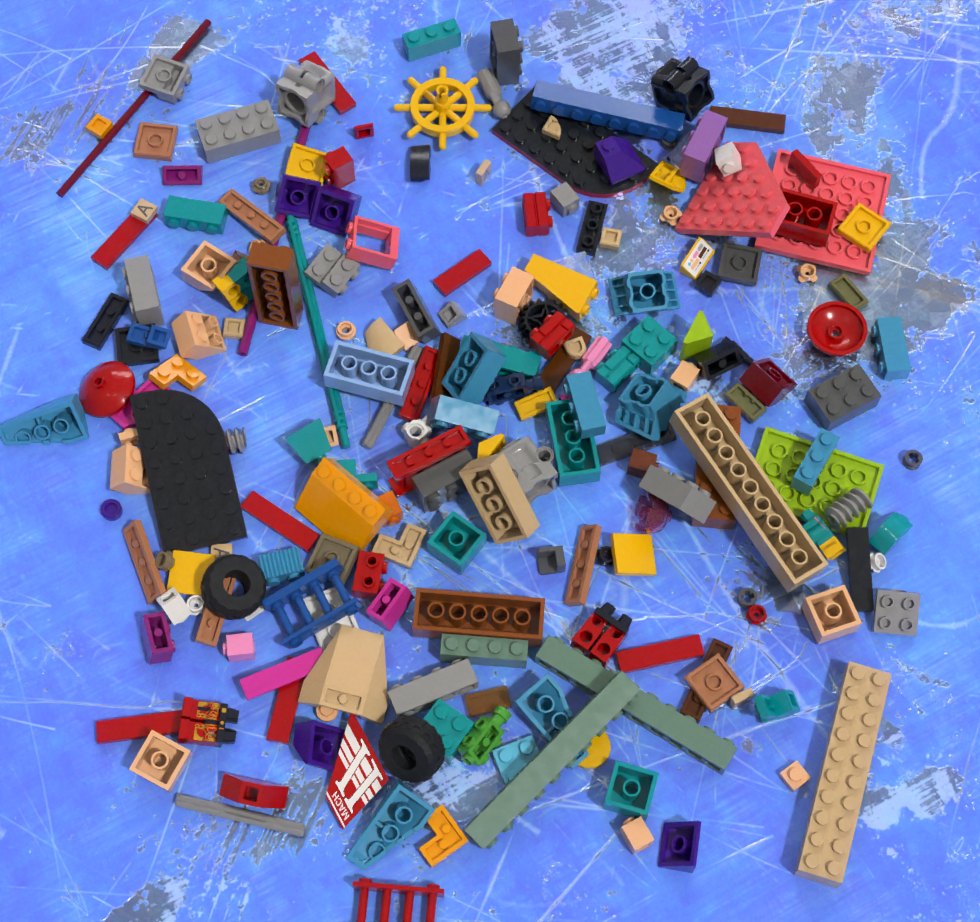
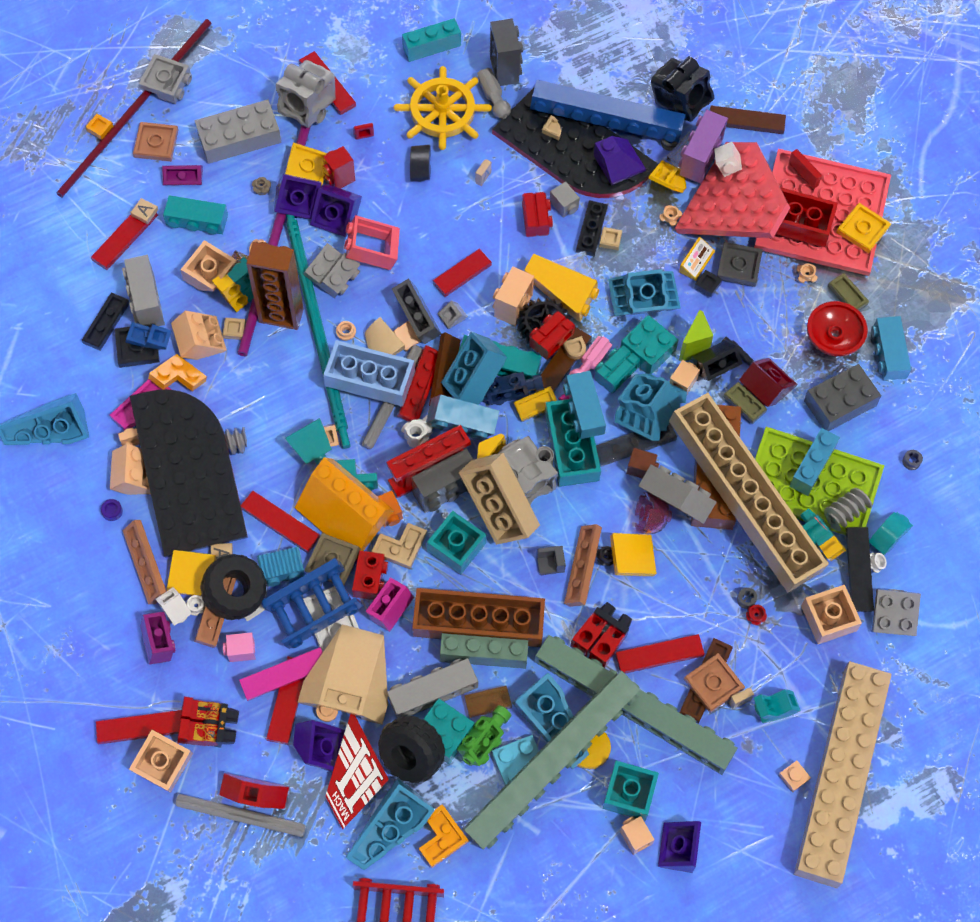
red dish [79,361,135,418] -> none
dark tan plate [155,551,175,572] -> none
nougat plate [218,188,287,245] -> none

